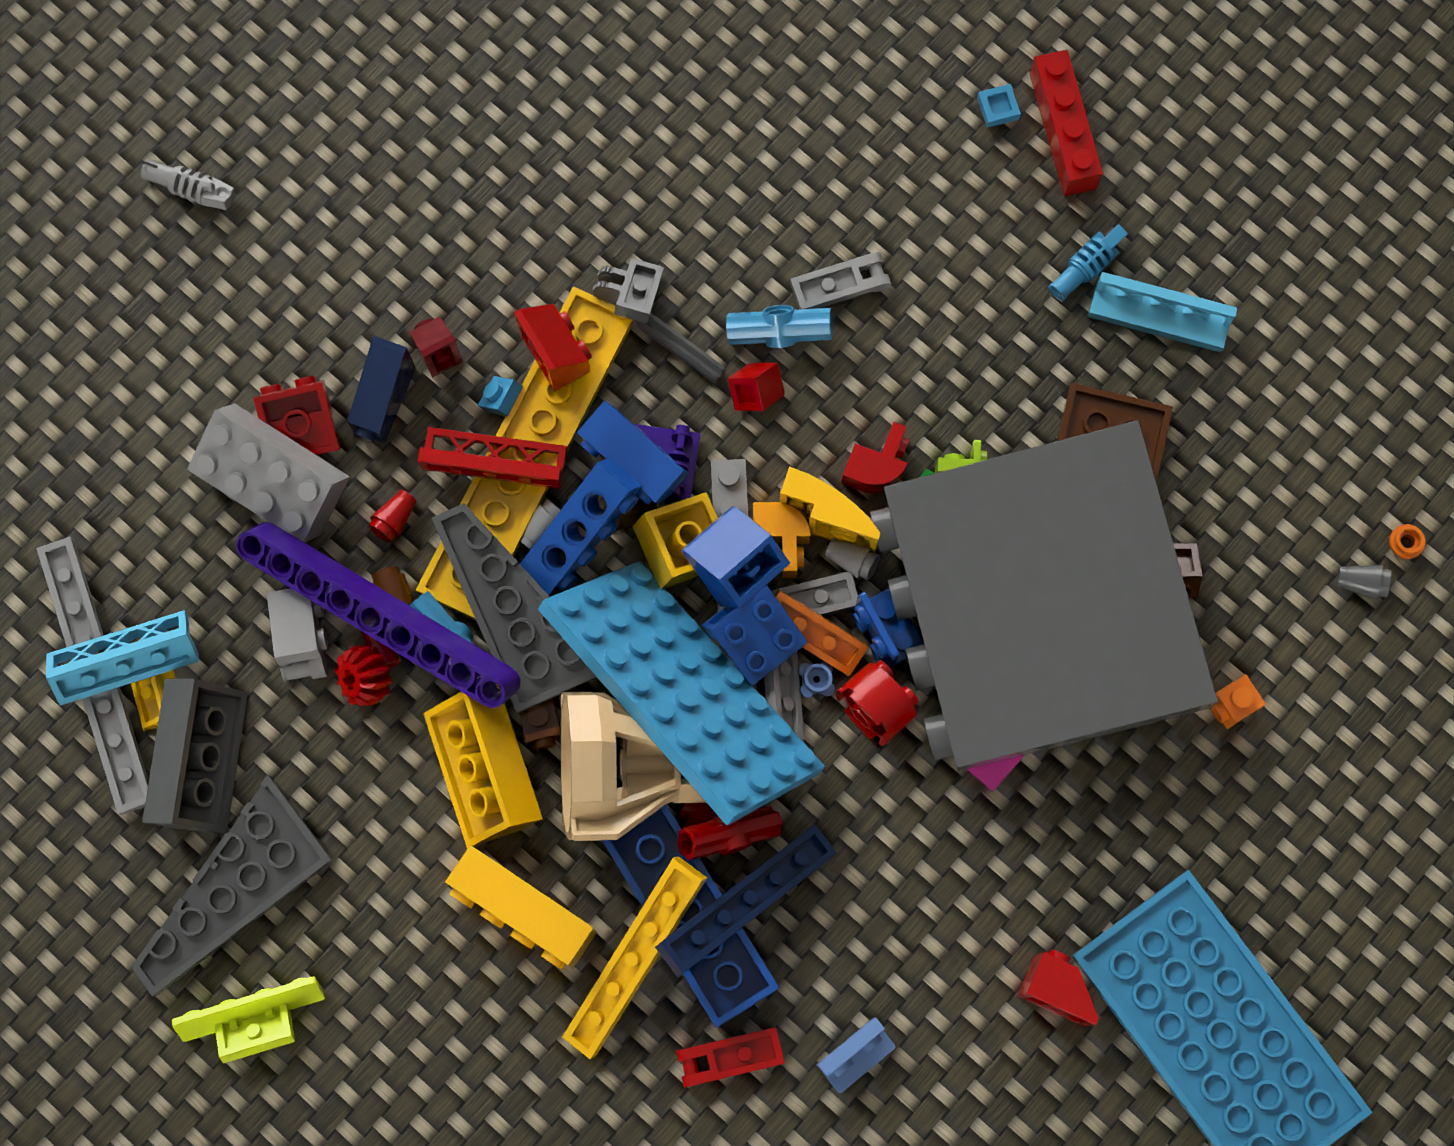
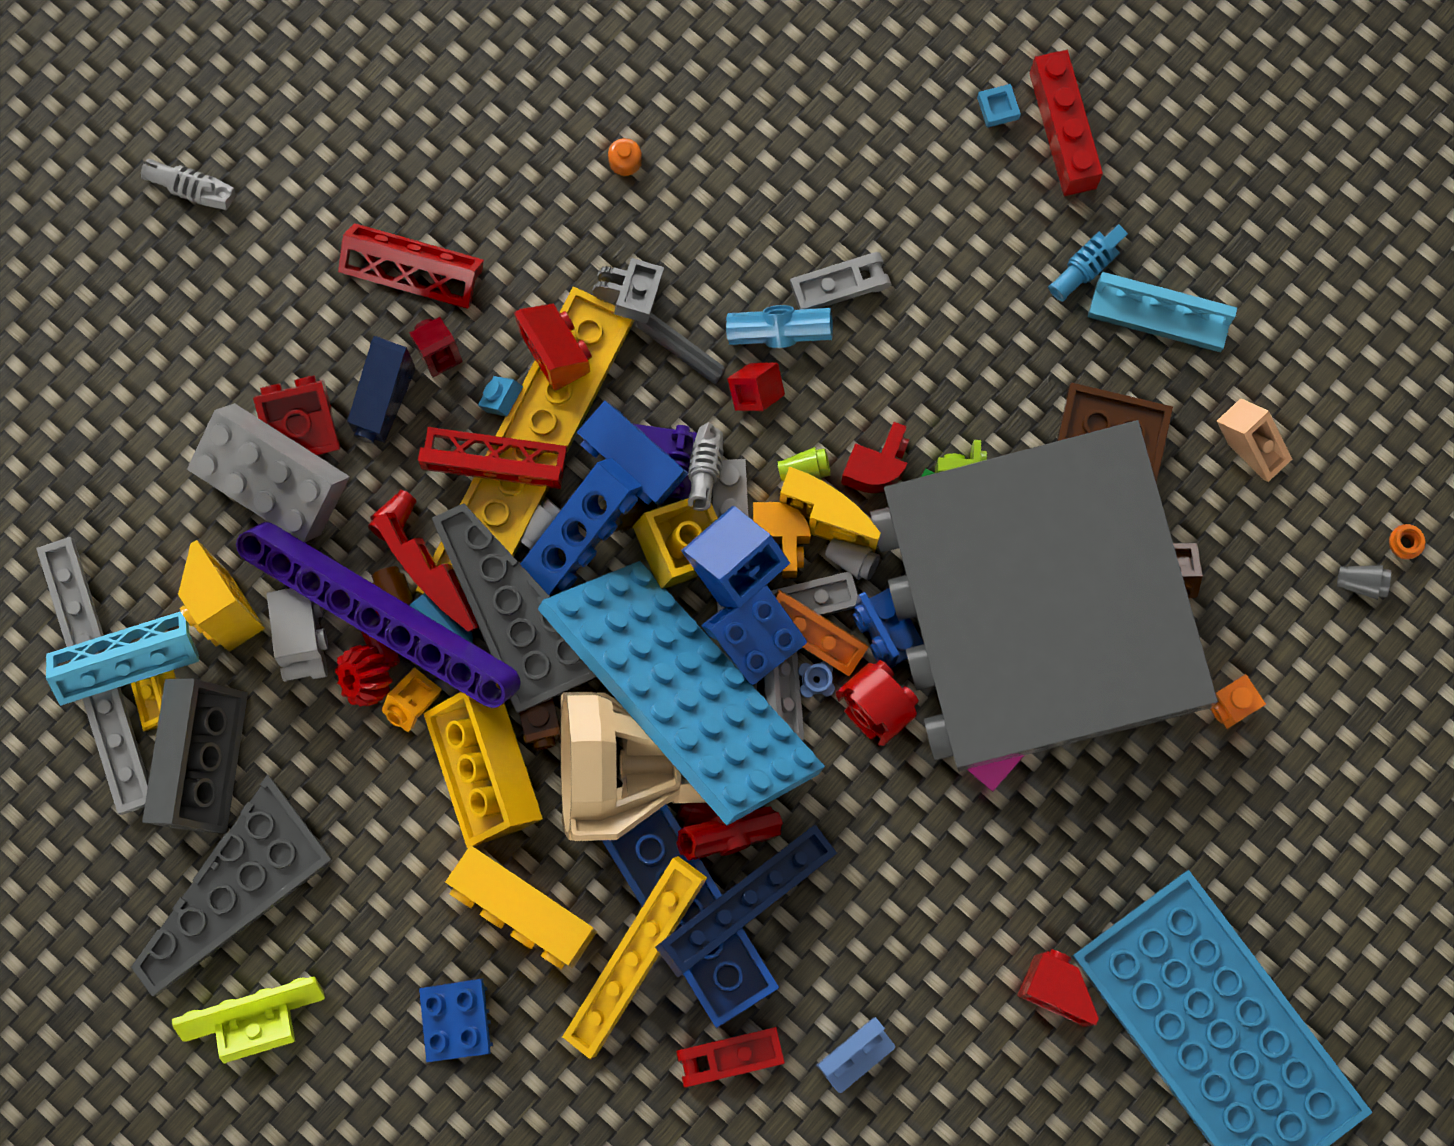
none -> yellow slope [178,540,265,652]
none -> red fence [338,223,484,309]
none -> red slope [373,512,479,632]
none -> light orange bracket [382,667,442,732]
none -> blue hinge [419,979,493,1062]
none -> orange piece [608,138,642,176]
none -> light grey hinge [688,422,724,511]
none -> lime cone [778,447,831,482]
none -> light nougat slope [1217,399,1293,482]

